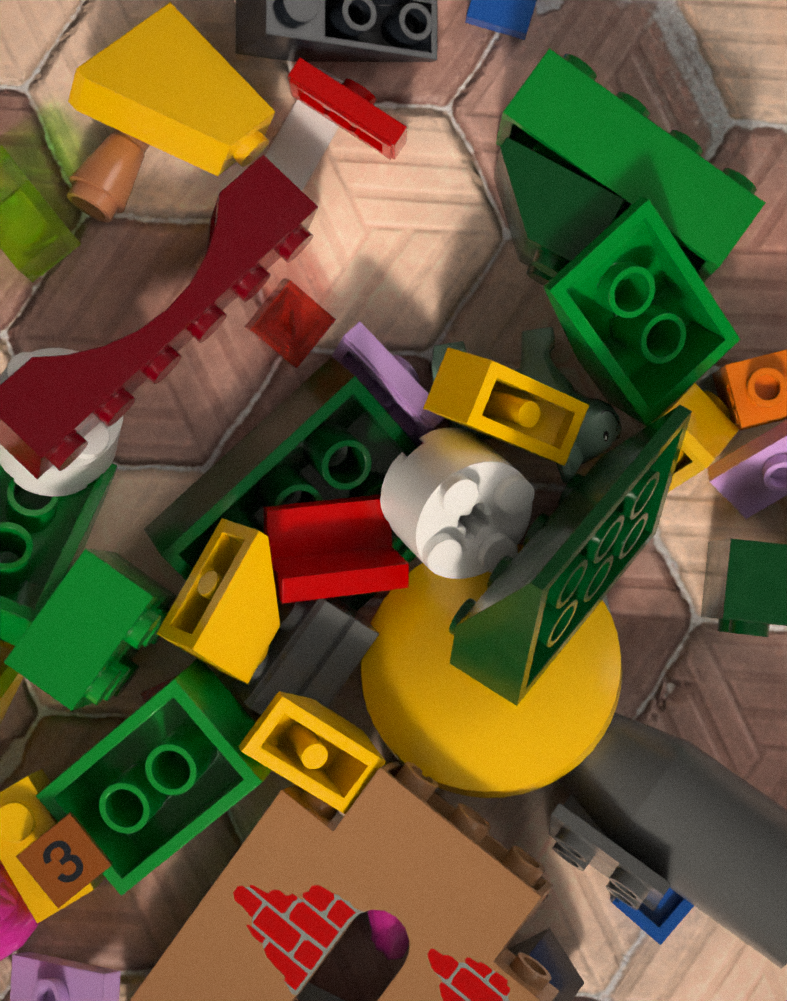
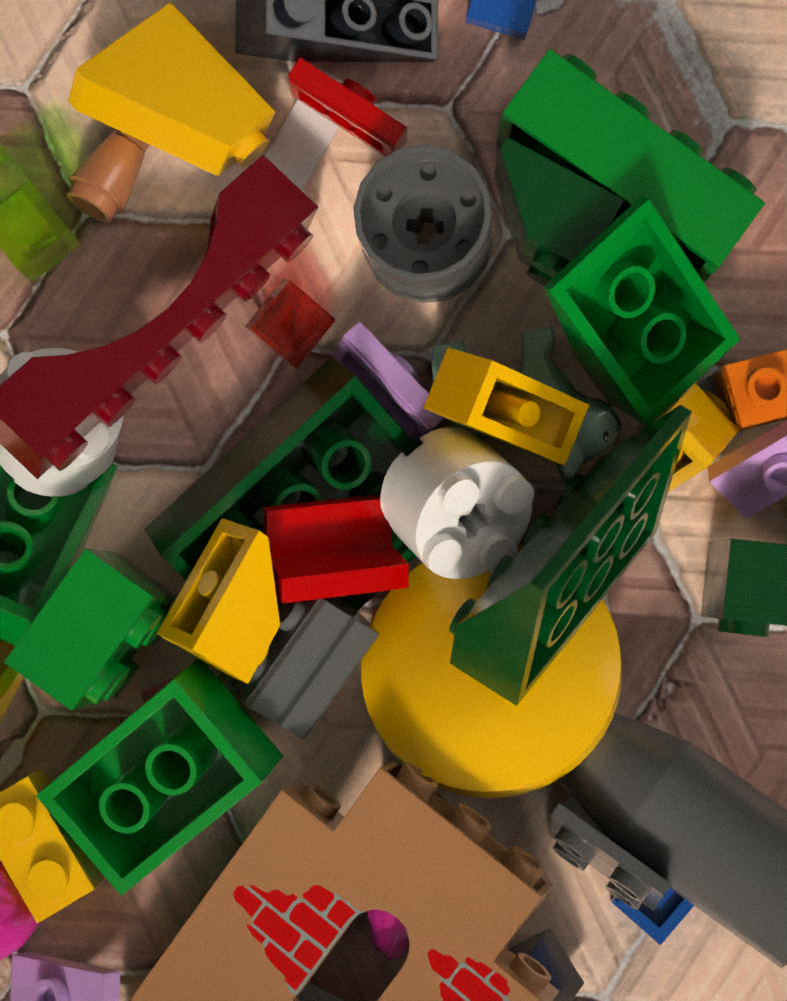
dark orange tile [16,811,112,909] -> none
yellow slope [238,691,386,815] -> none
none -> dark grey wheel [353,145,493,303]

